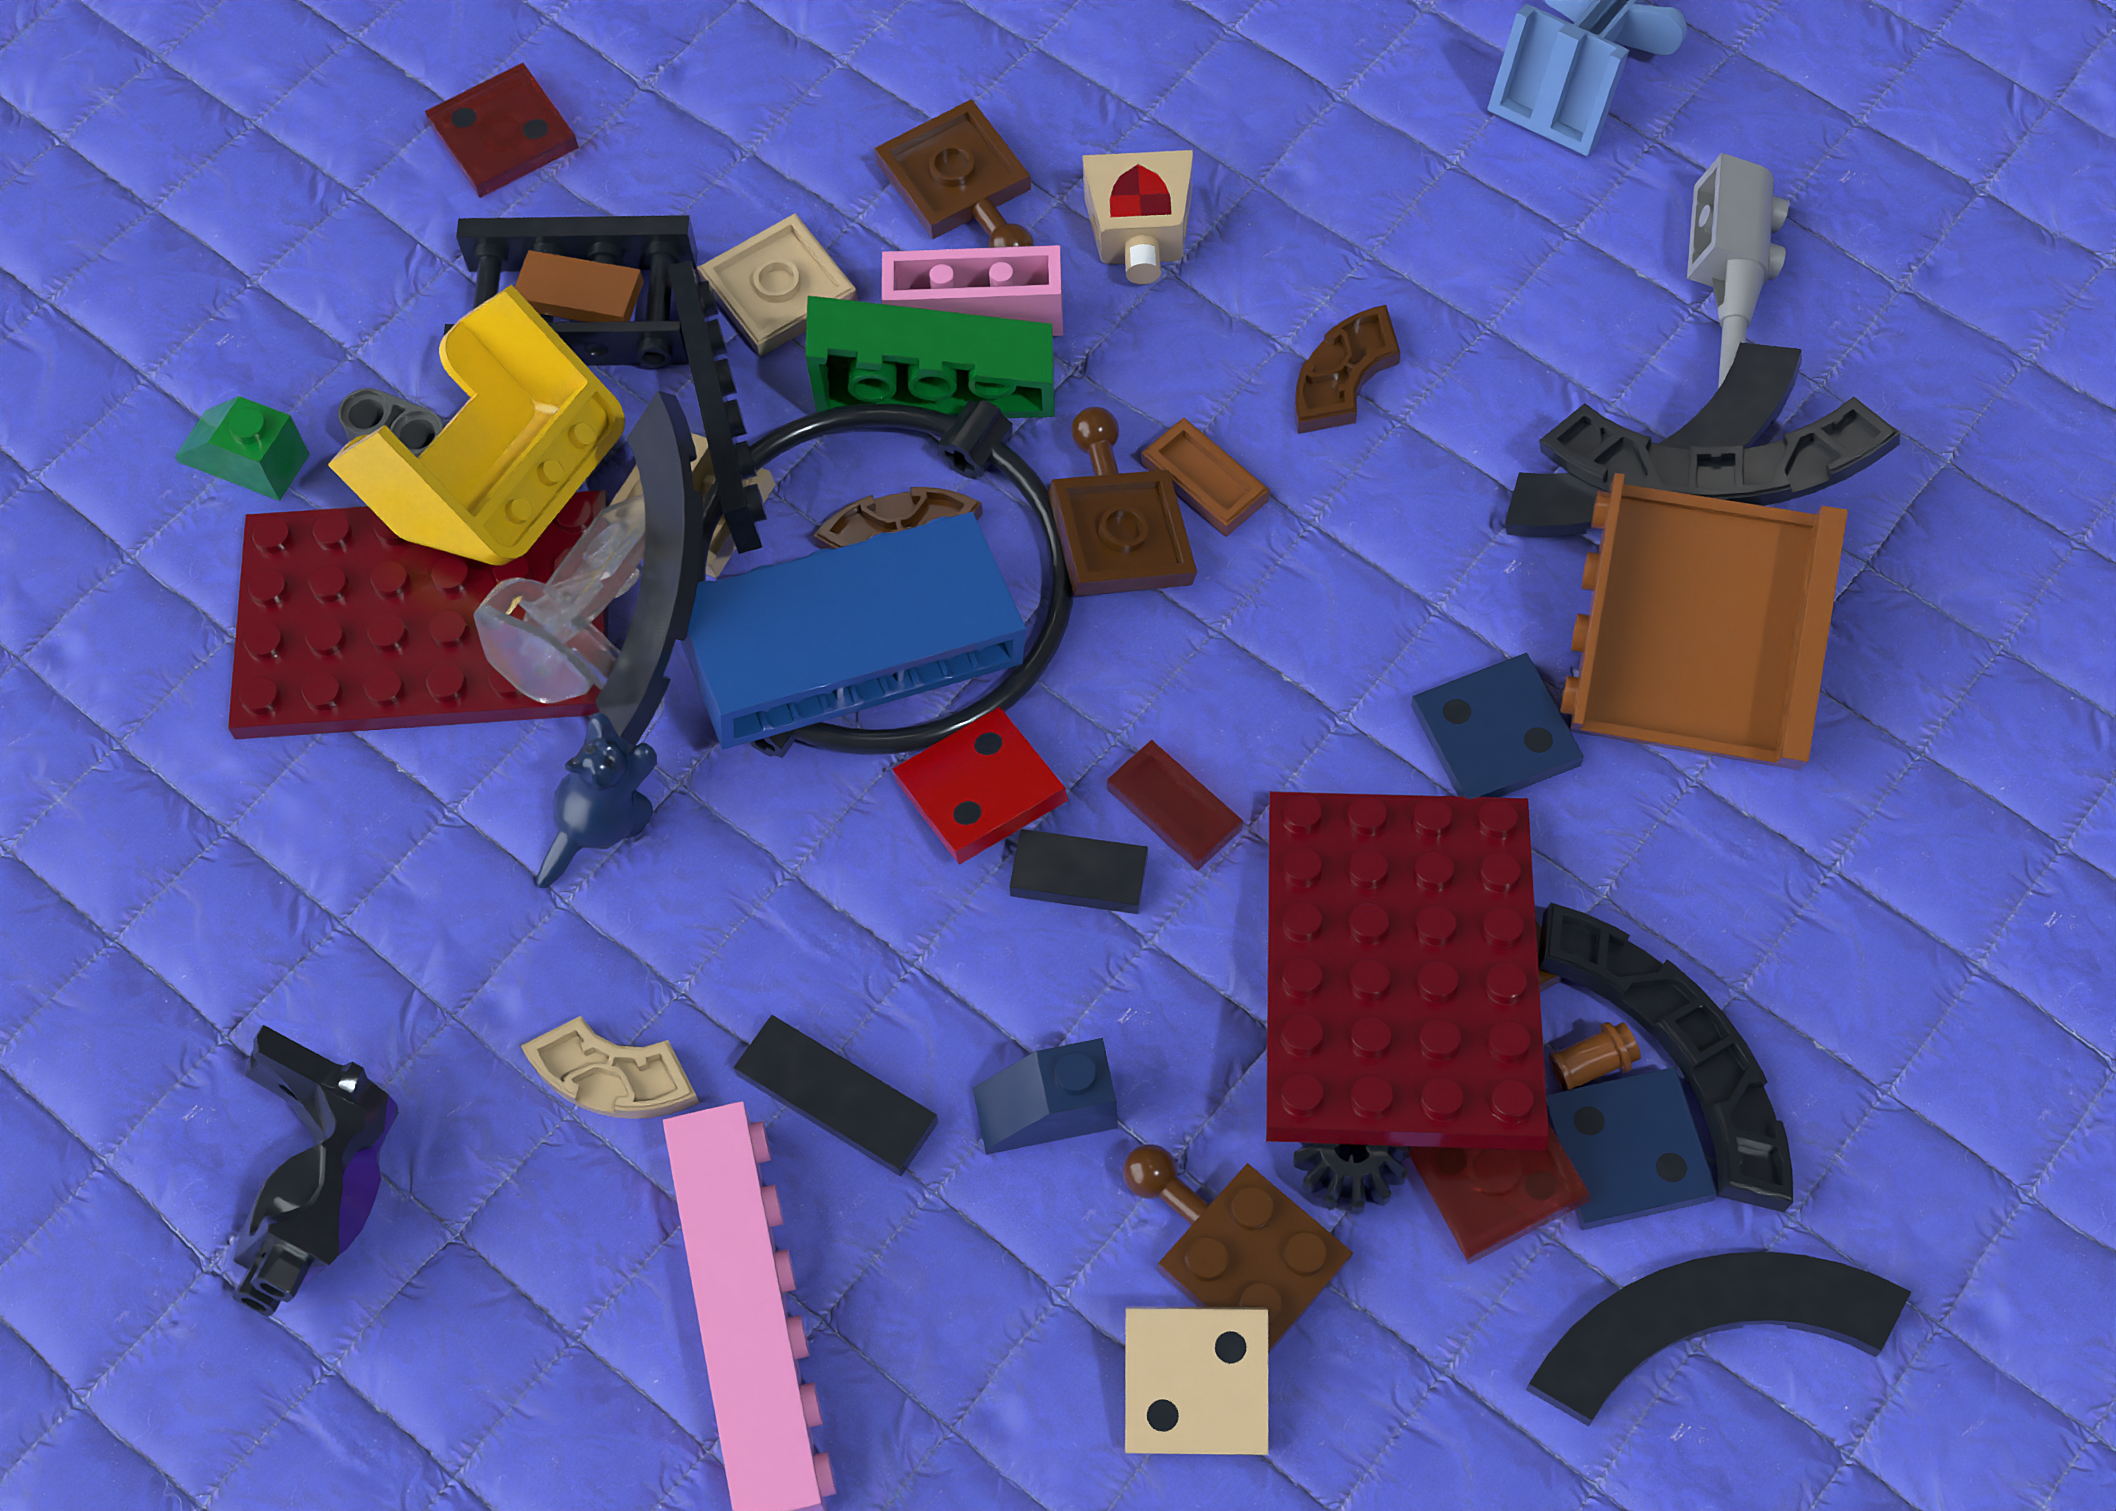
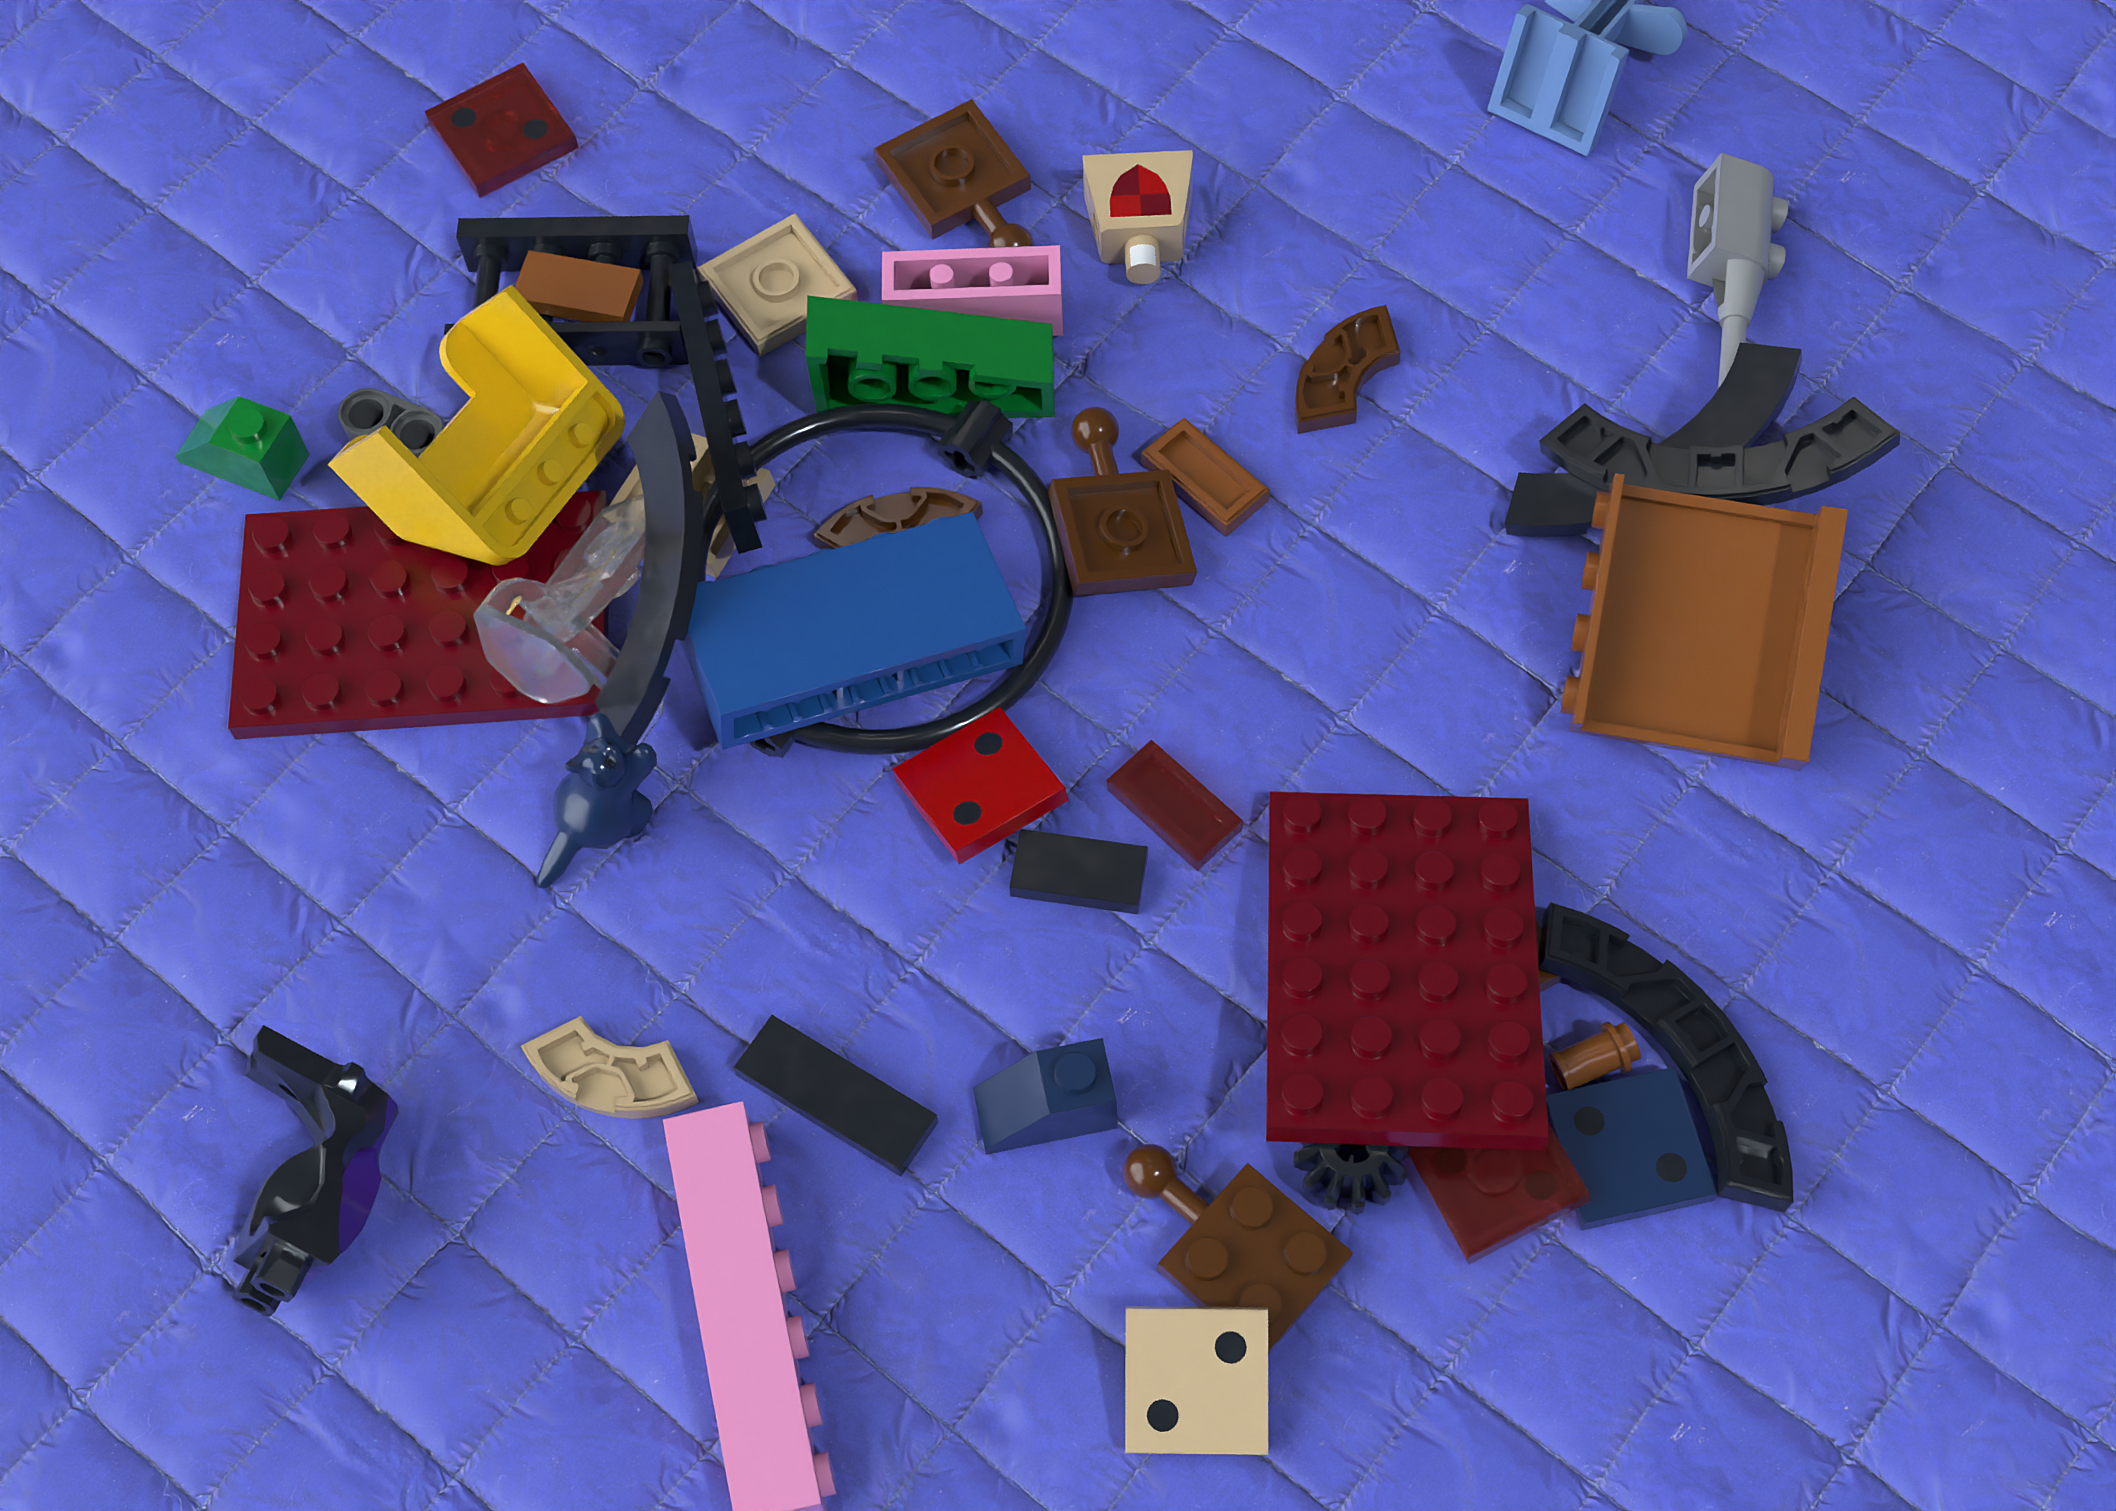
dark blue tile [1411,653,1584,799] -> none
black tile [1526,1252,1911,1426] -> none

